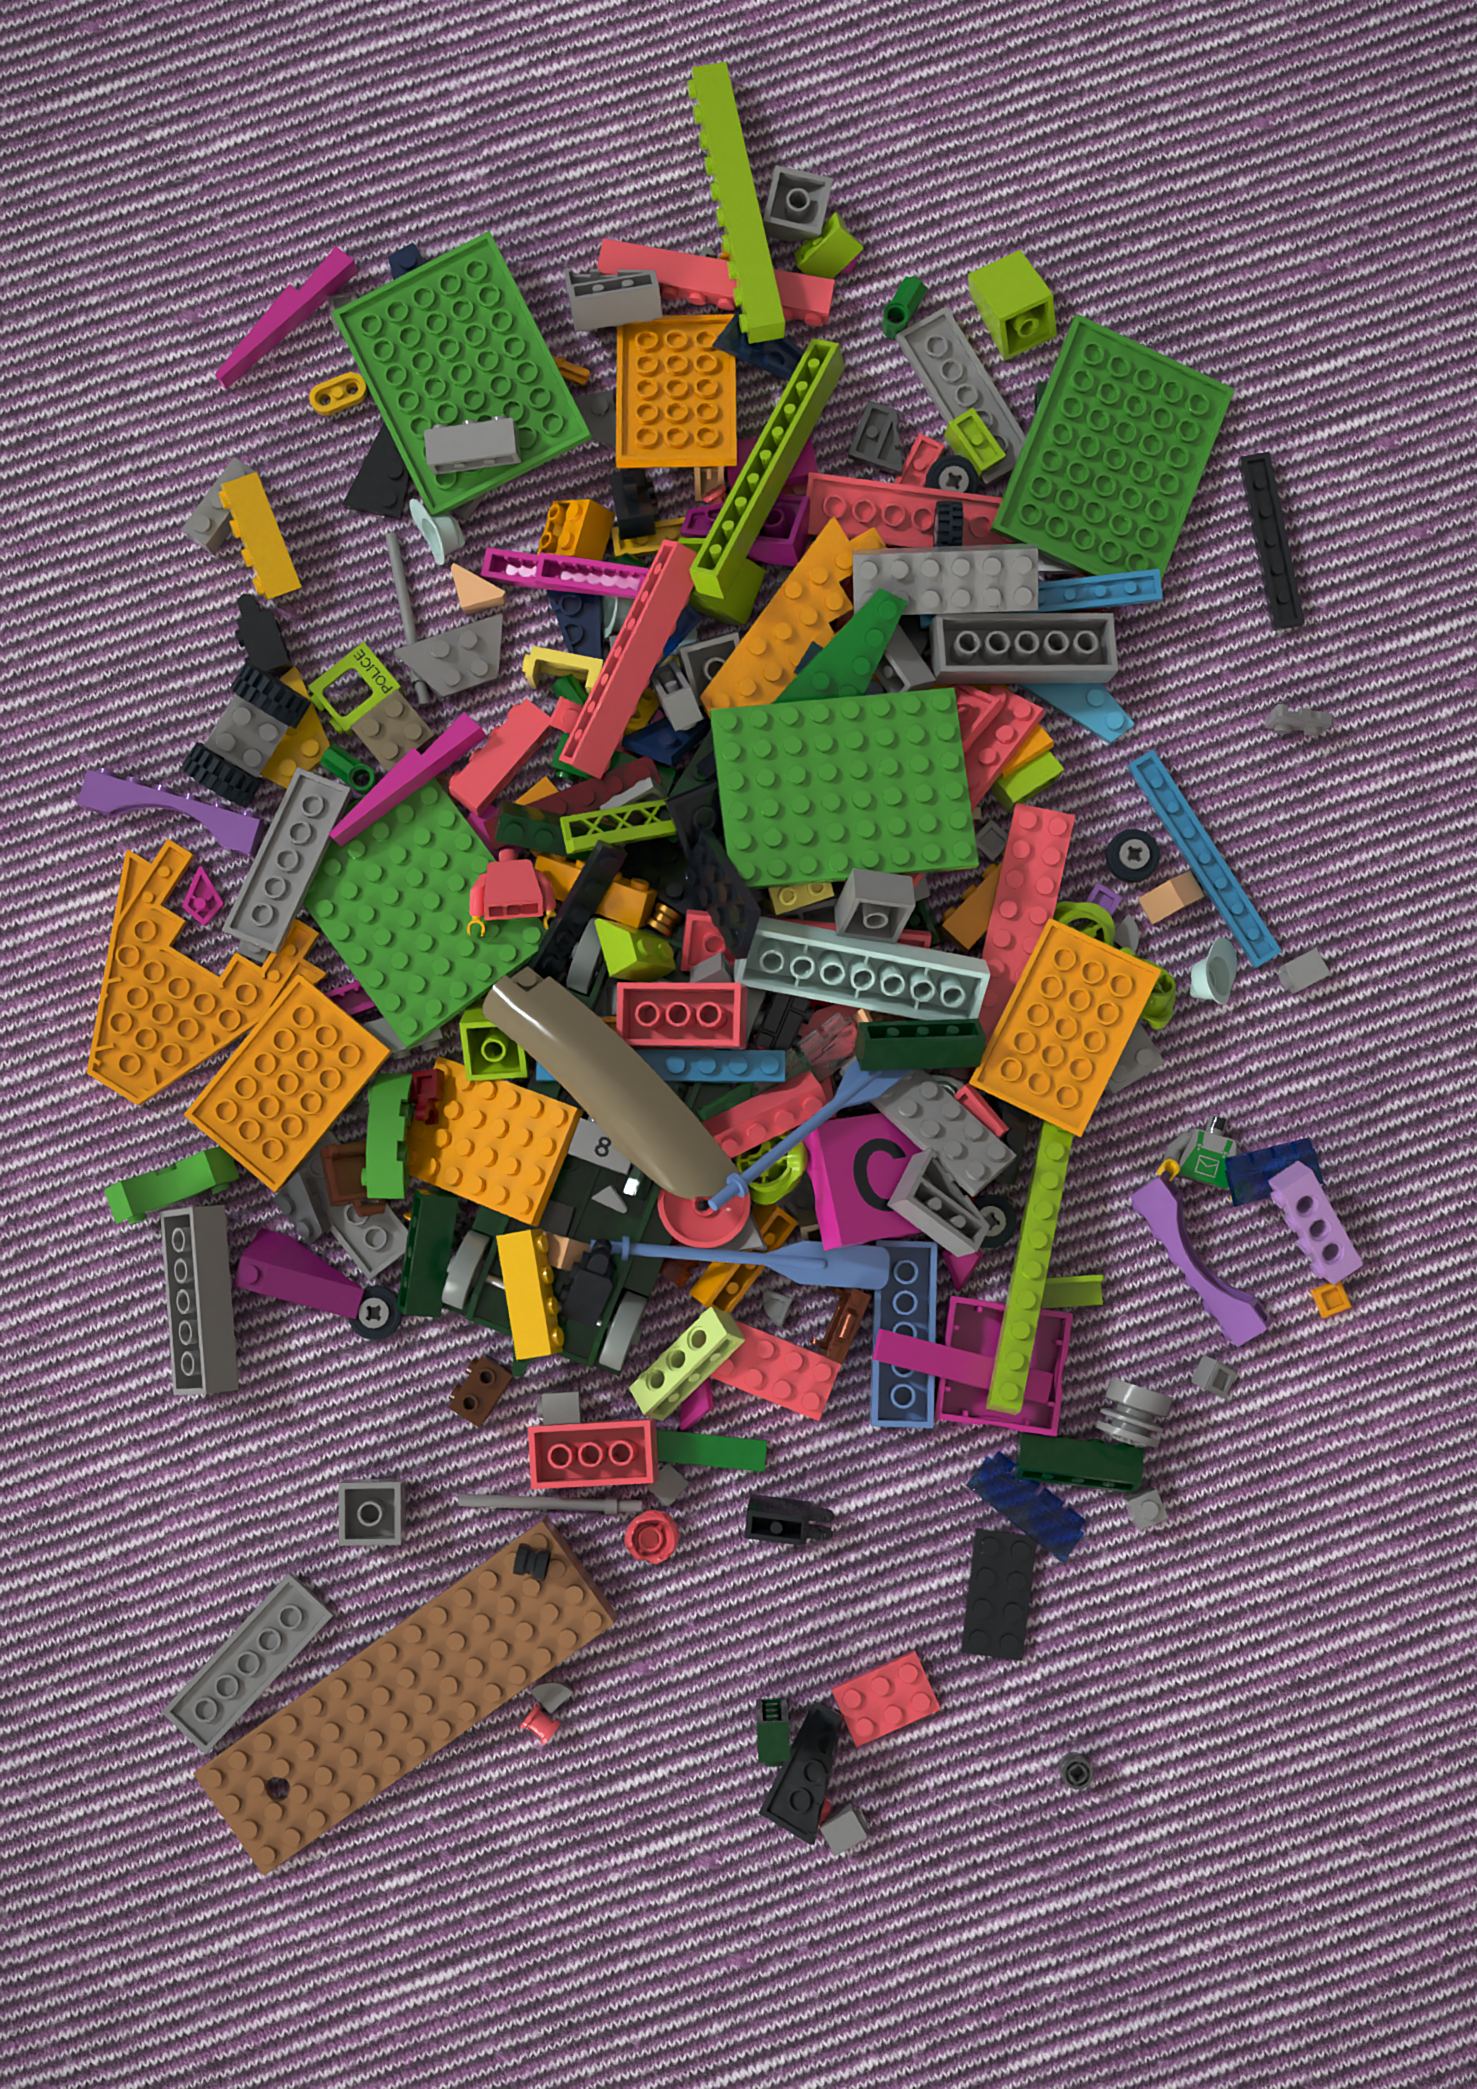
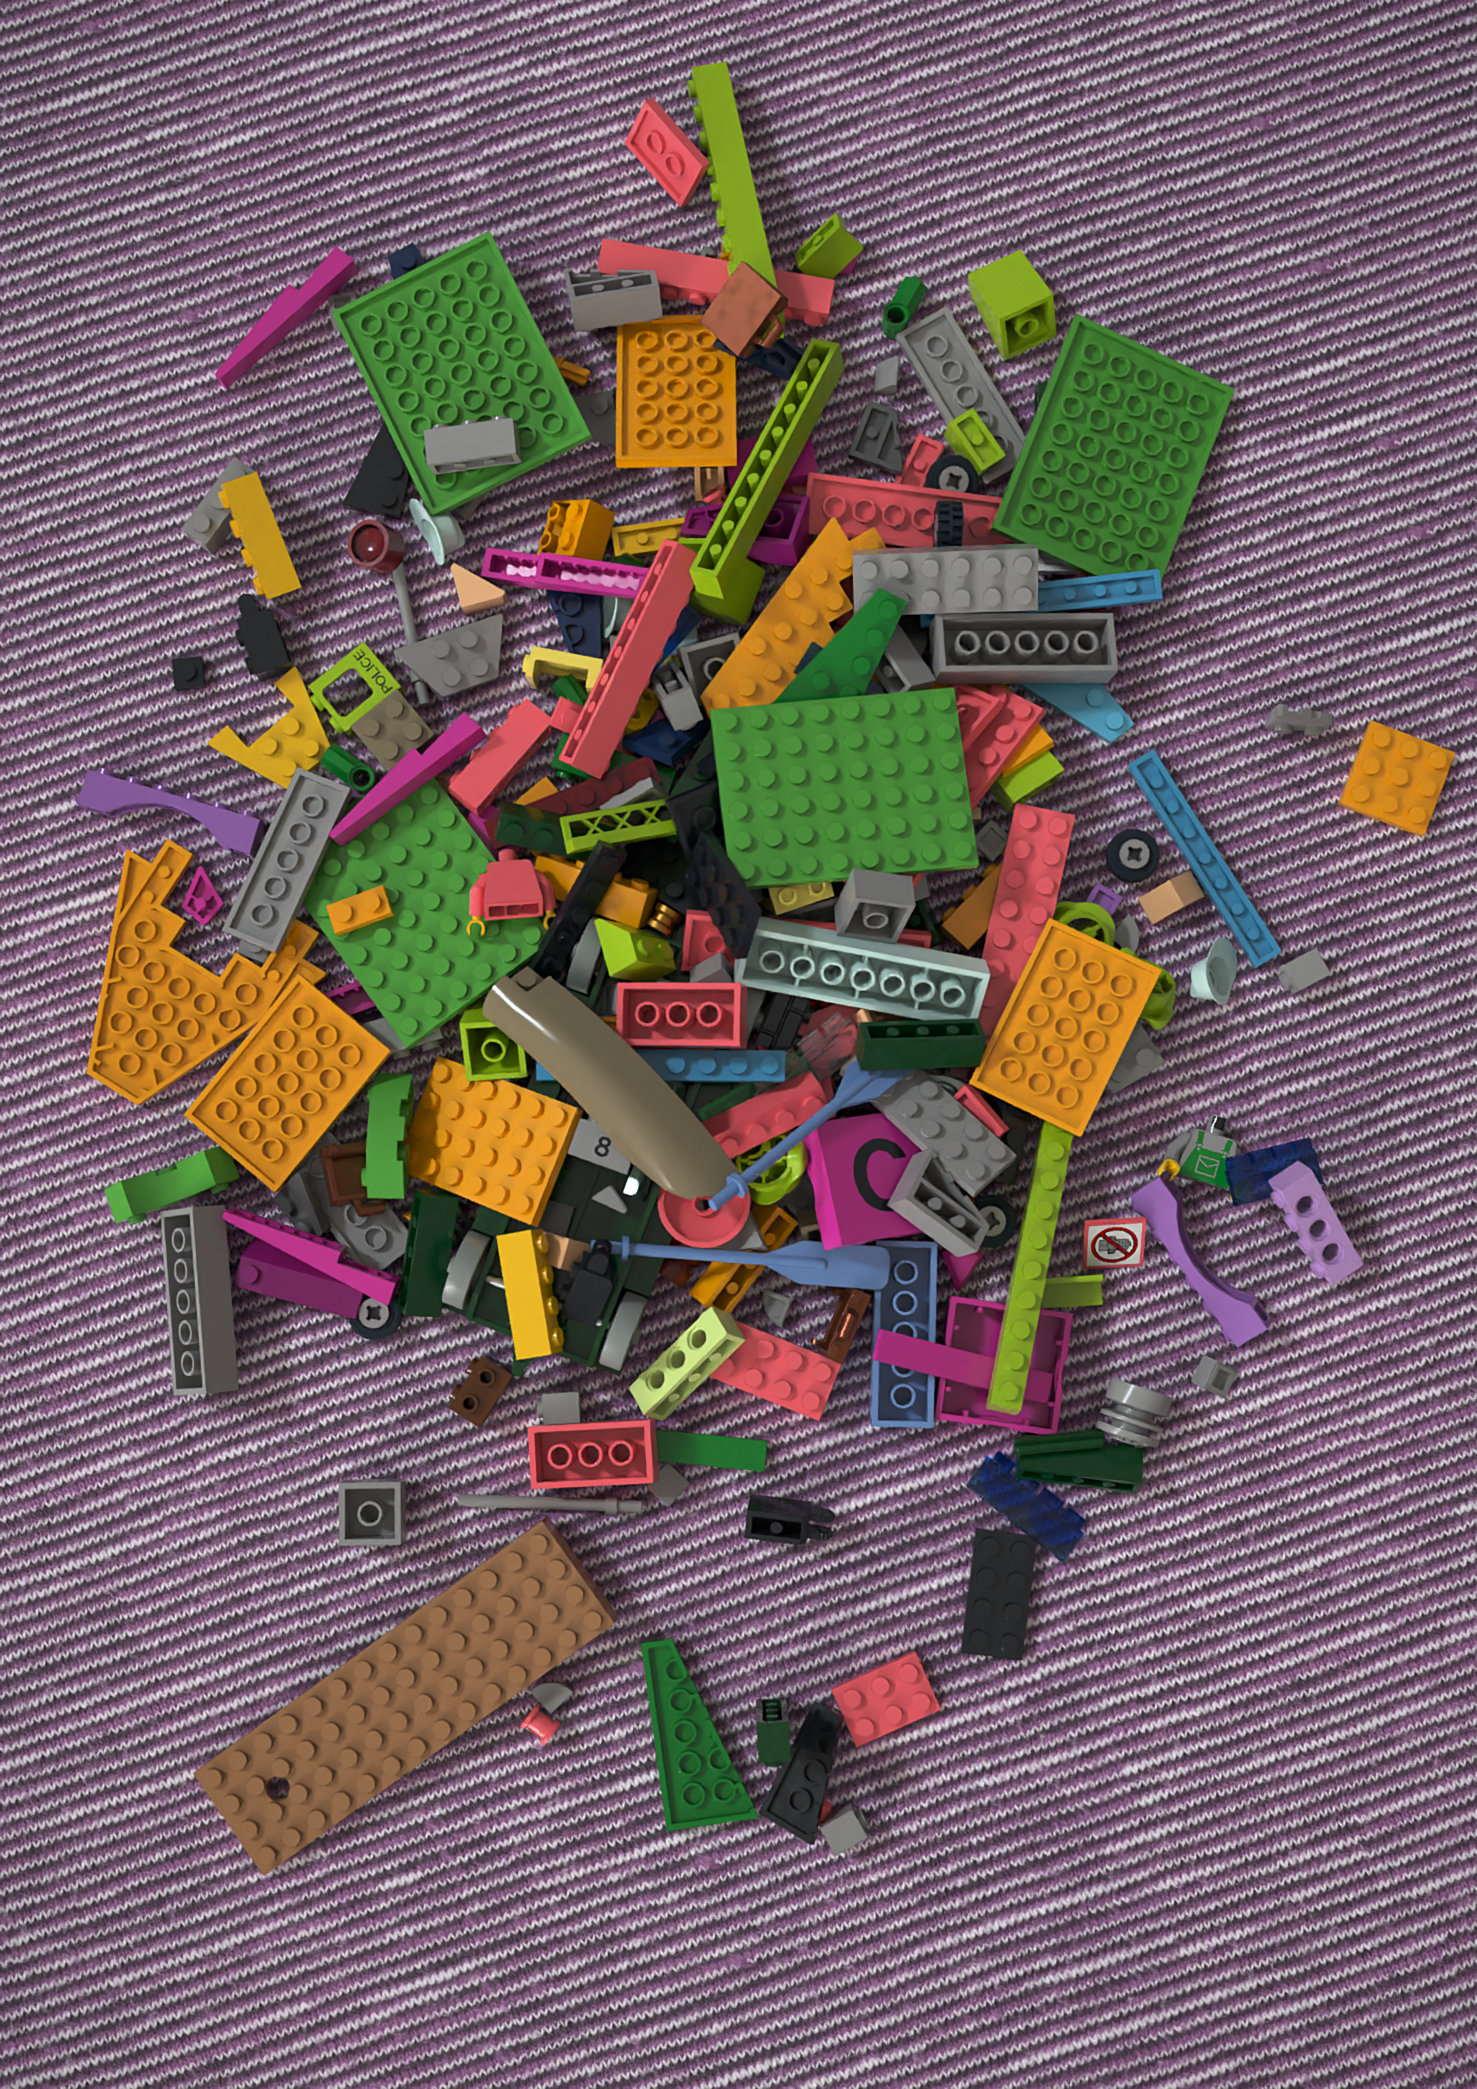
light grey plate [161,1572,335,1755] -> none
plate [181,662,311,808] -> none
yellow plate [309,372,368,416] -> none
dark red plate [410,1068,444,1126] -> none
black wheel [513,1543,551,1581] -> none
black brick [610,470,660,540] -> none
coral hair [624,1510,680,1564] -> none
dark pink piece [679,1378,714,1431] -> none
light grey slope [763,165,833,242] -> none
dark grey wheel [1058,1752,1093,1790] -> none
light grey brick [1122,1486,1168,1530] -> none
black plate [1238,452,1305,631] -> none
light orange tile [1310,1280,1352,1318] -> none
none -> black plate [172,656,206,691]
none -> dark pink slope [222,1206,401,1306]
none -> light orange plate [326,885,394,936]
none -> dark red piece [347,519,405,574]
none -> coral plate [624,98,710,207]
none -> green wing [641,1637,759,1831]
none -> copper piece [699,261,789,359]
none -> light grey slope [873,356,901,396]
none -> dark green axle [1013,1429,1104,1455]
none -> piece [1082,1217,1146,1269]
none -> light orange plate [1338,720,1455,837]

